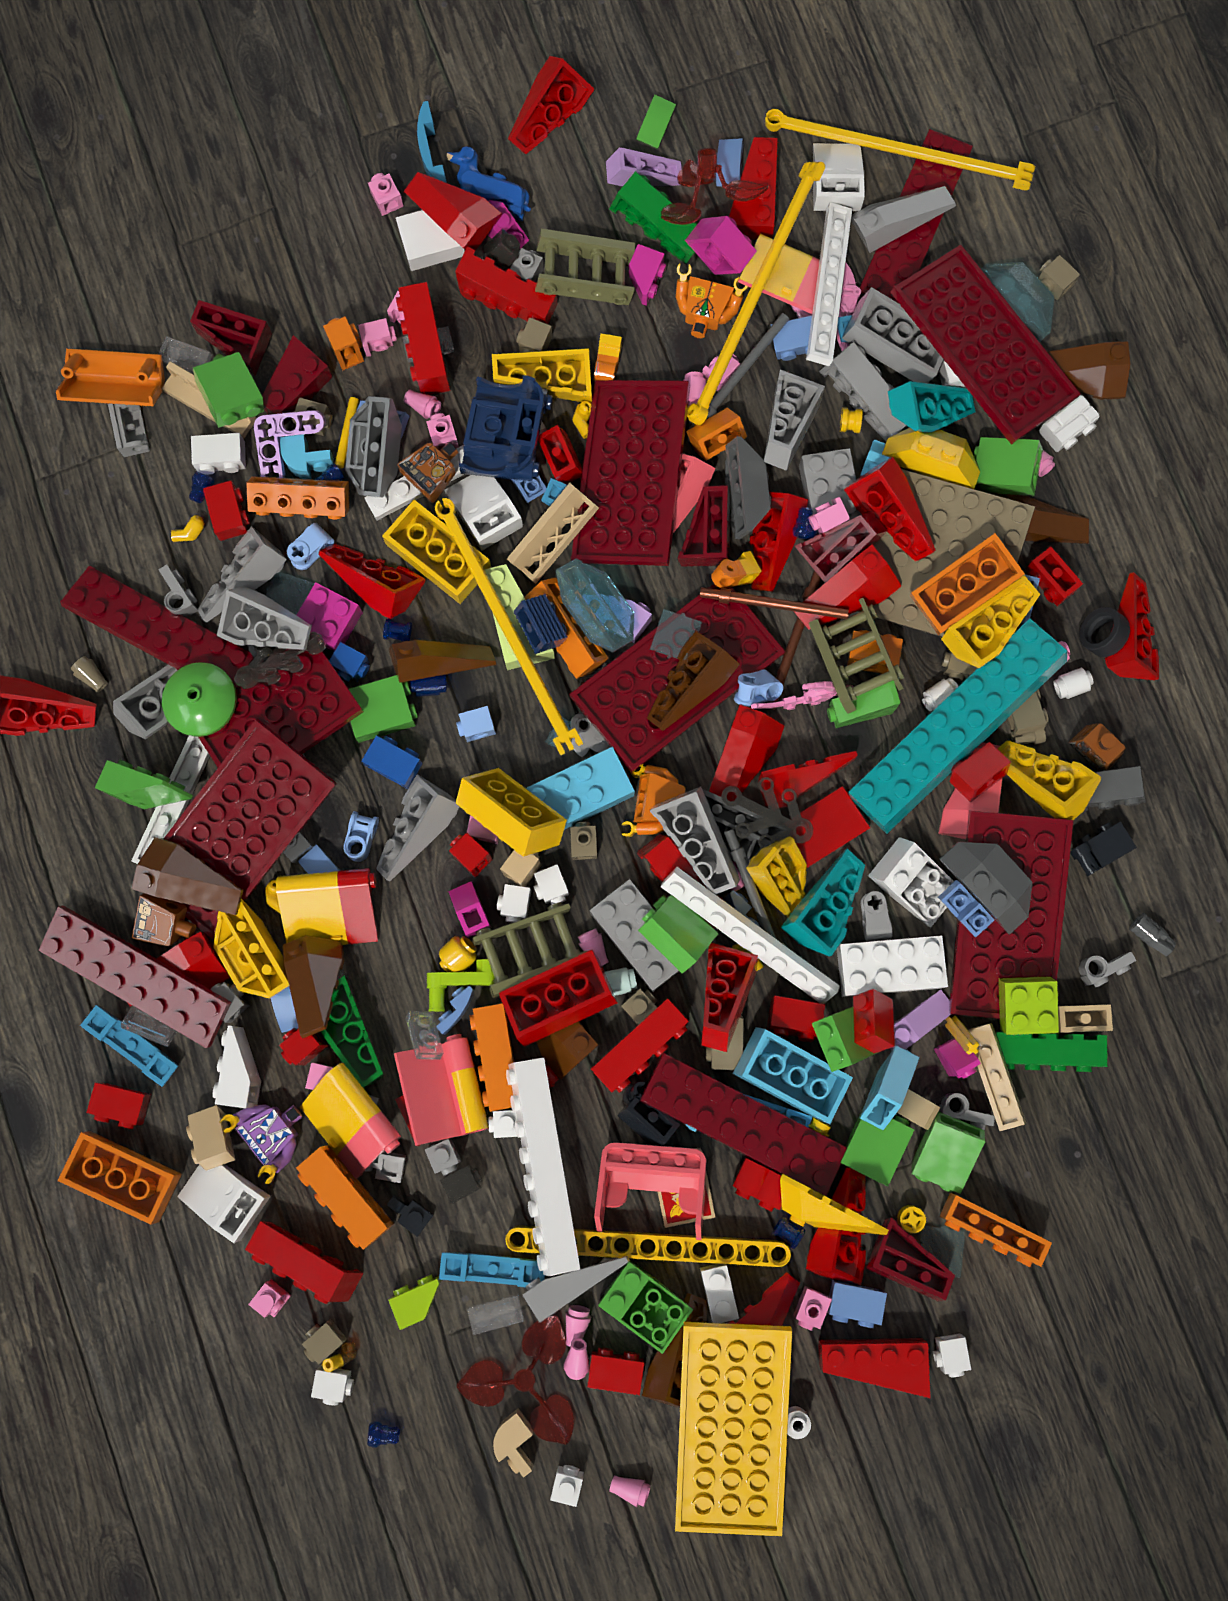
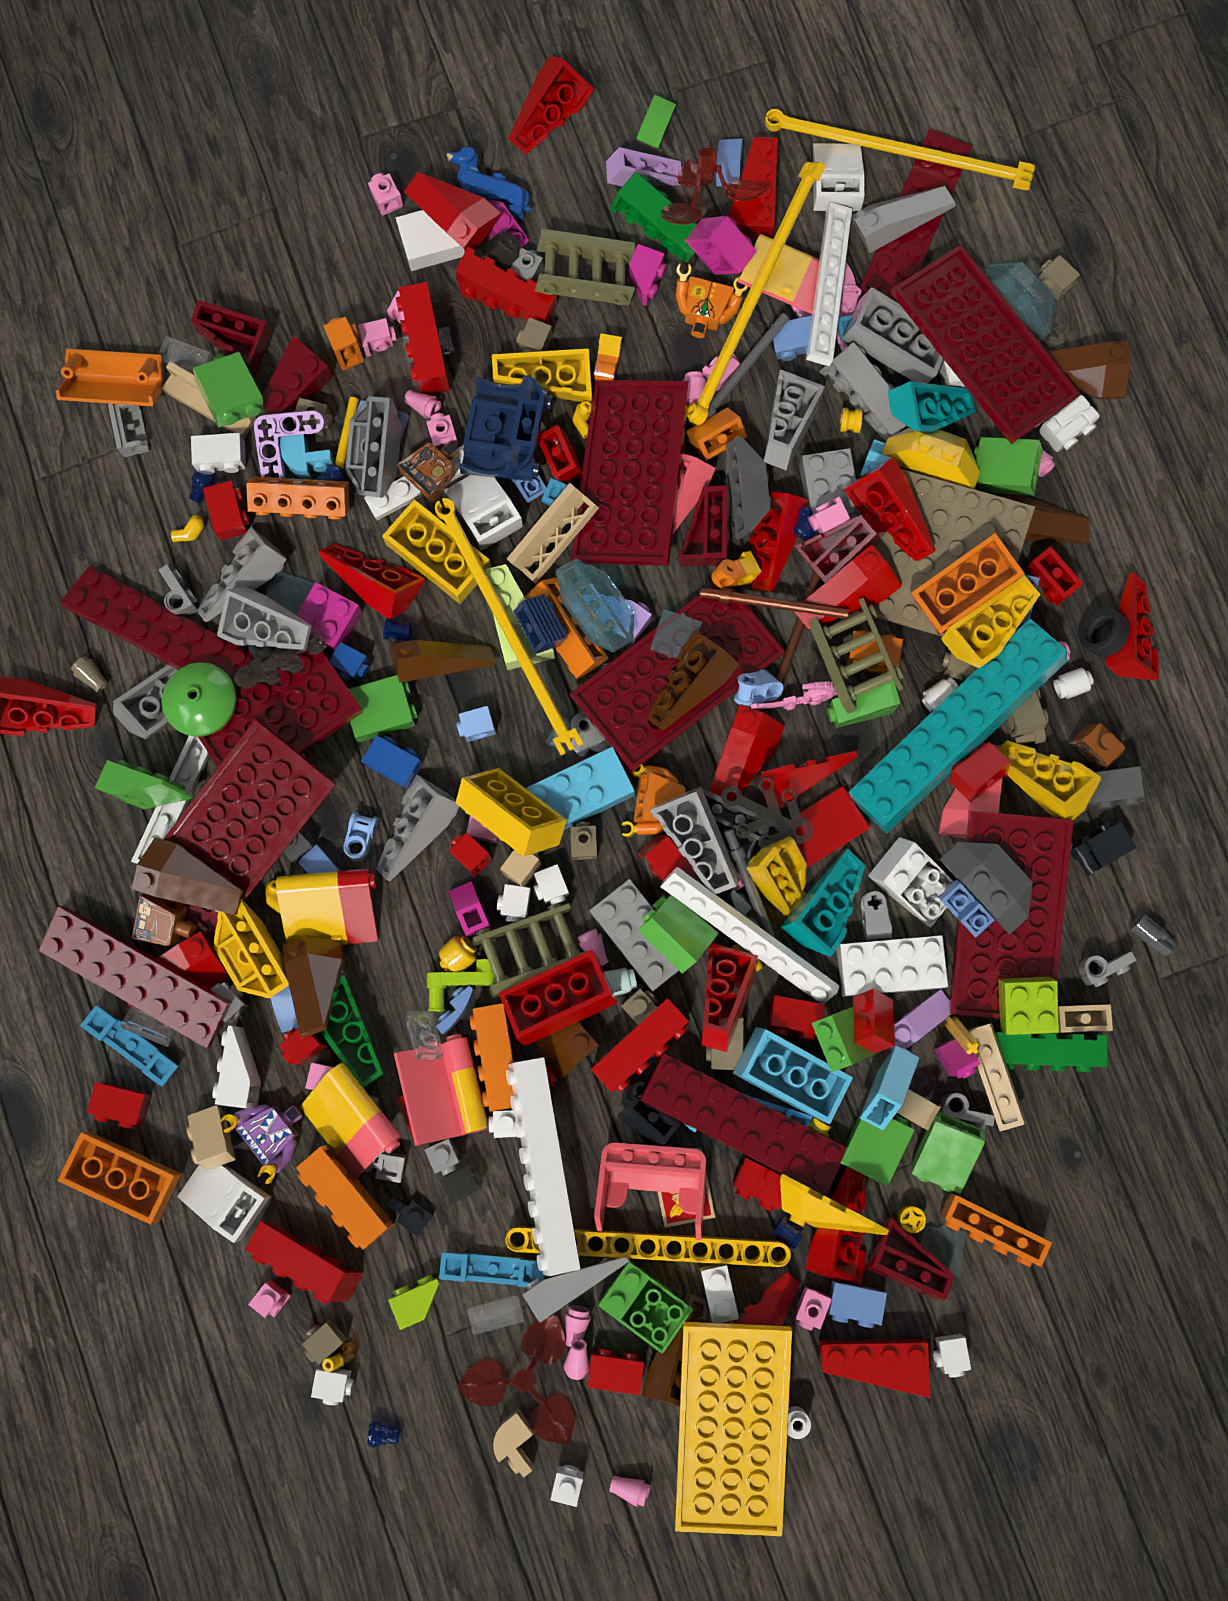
light blue piece [287,523,334,570] -> none
clear blue brick [411,674,447,697] -> none
dark azure slope [417,101,446,183] -> none

